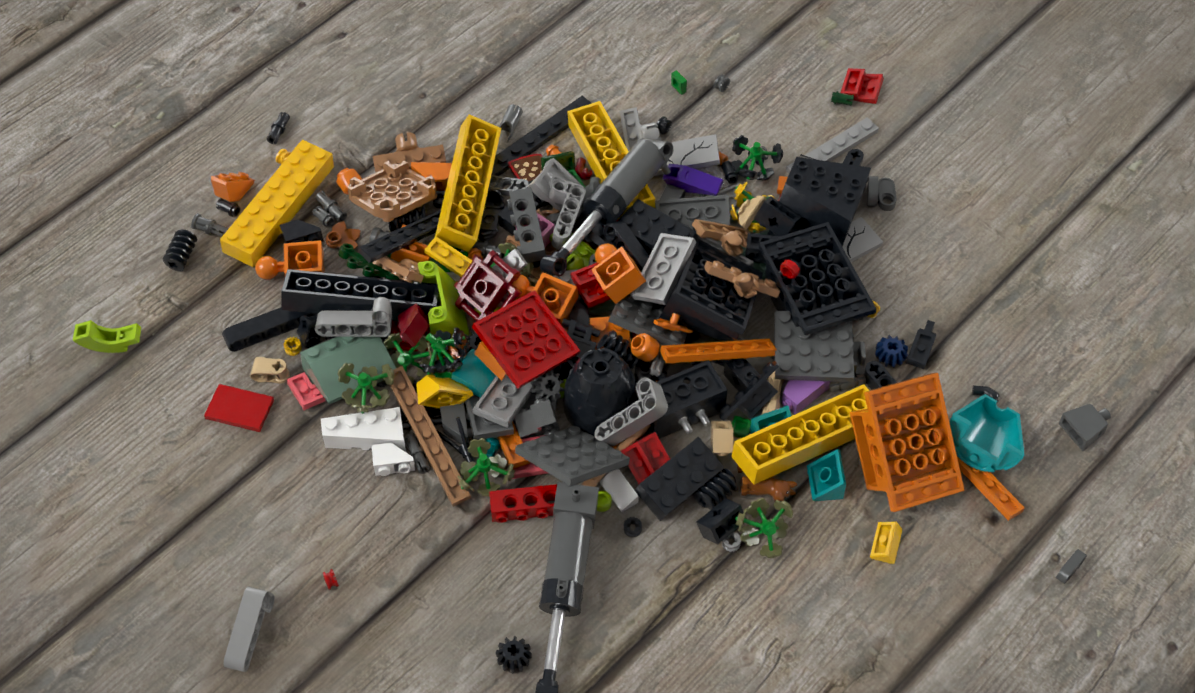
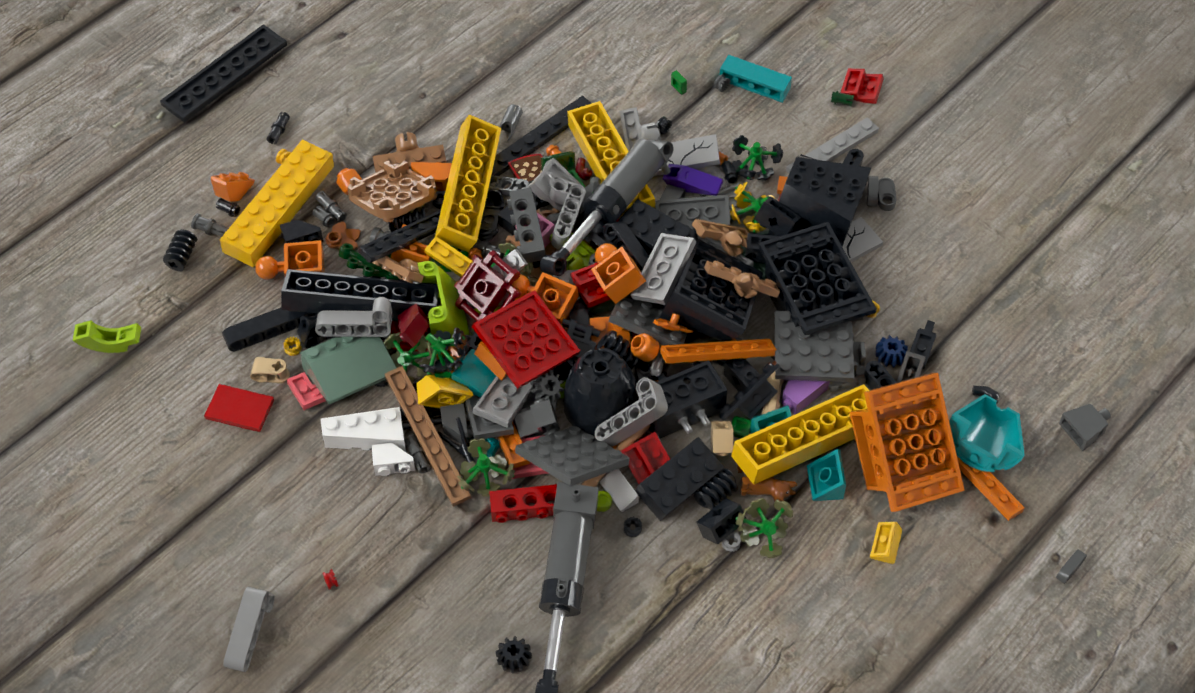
olive plant [338,363,395,414] -> none
tan tile [738,195,767,230] -> none
red tile [780,260,800,279] -> none
none -> black plate [160,24,287,123]
none -> teal brick [719,55,792,103]
none -> dark grey slope [897,351,926,383]

